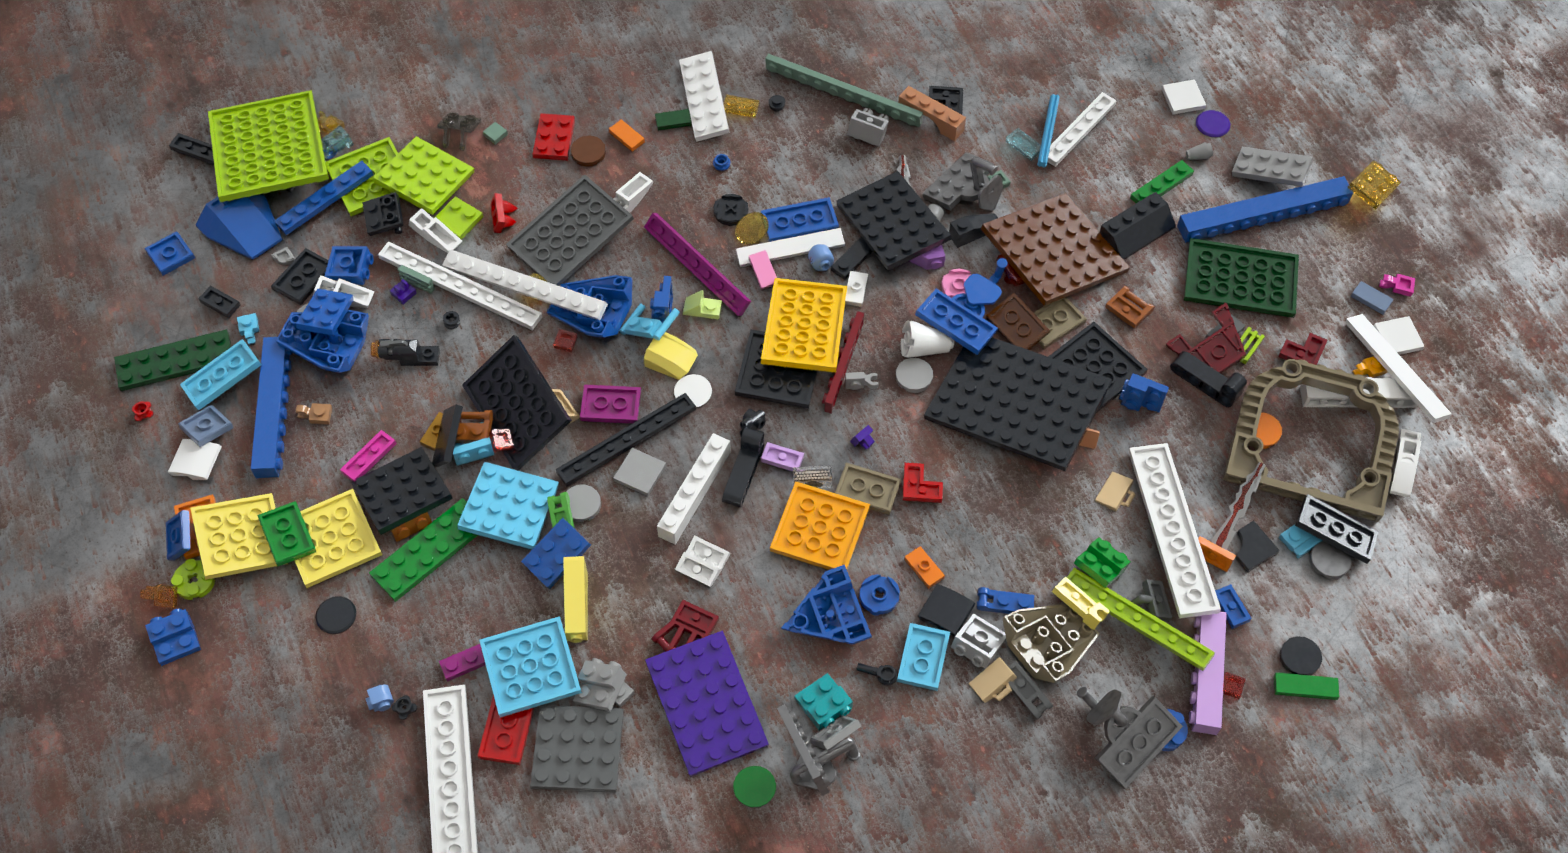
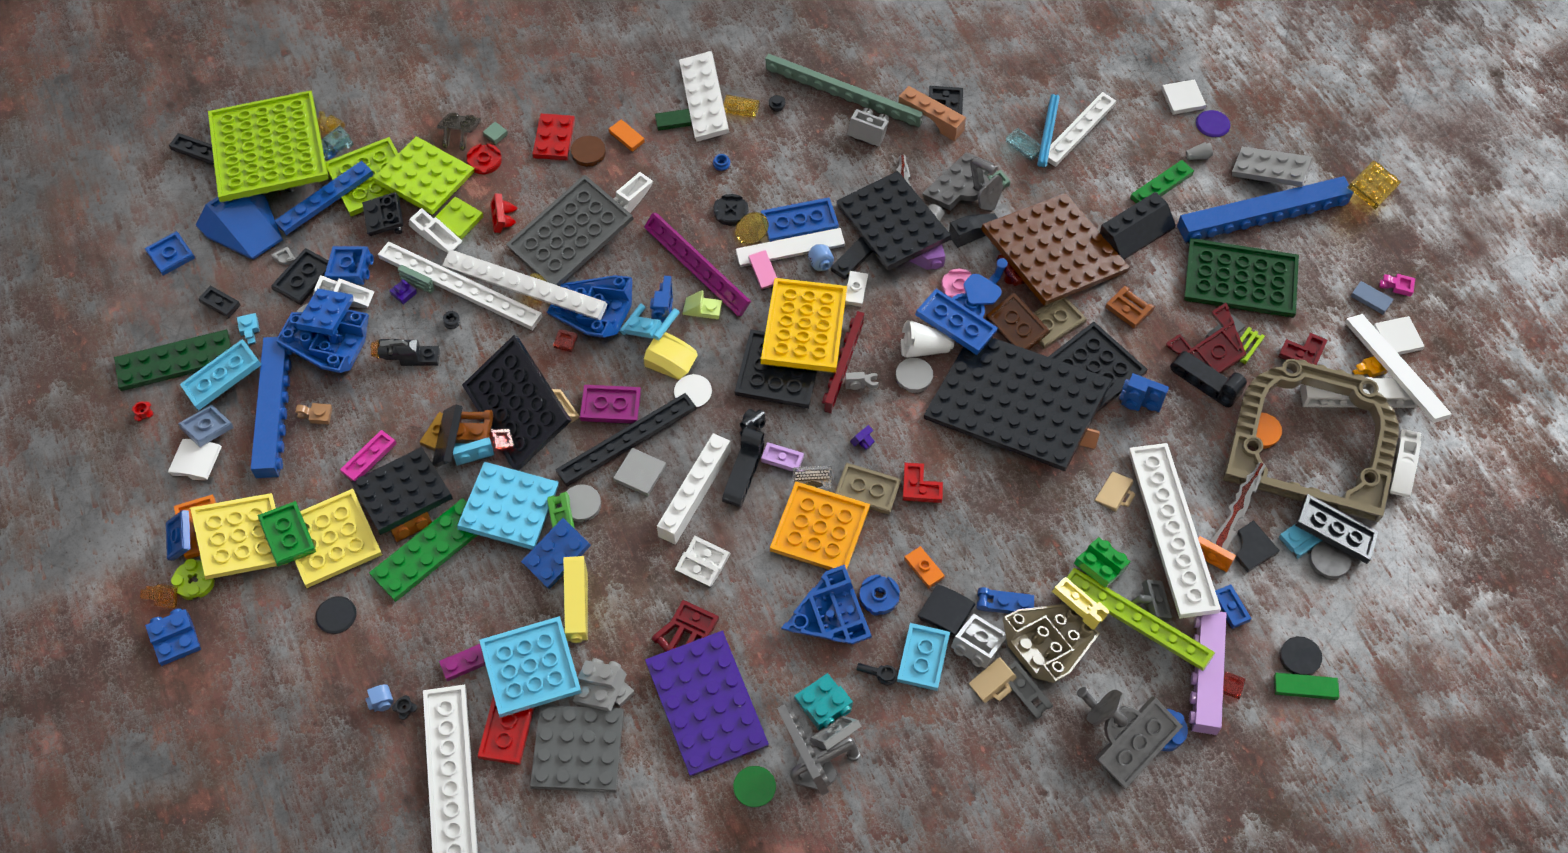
none -> red tile [467,144,502,175]

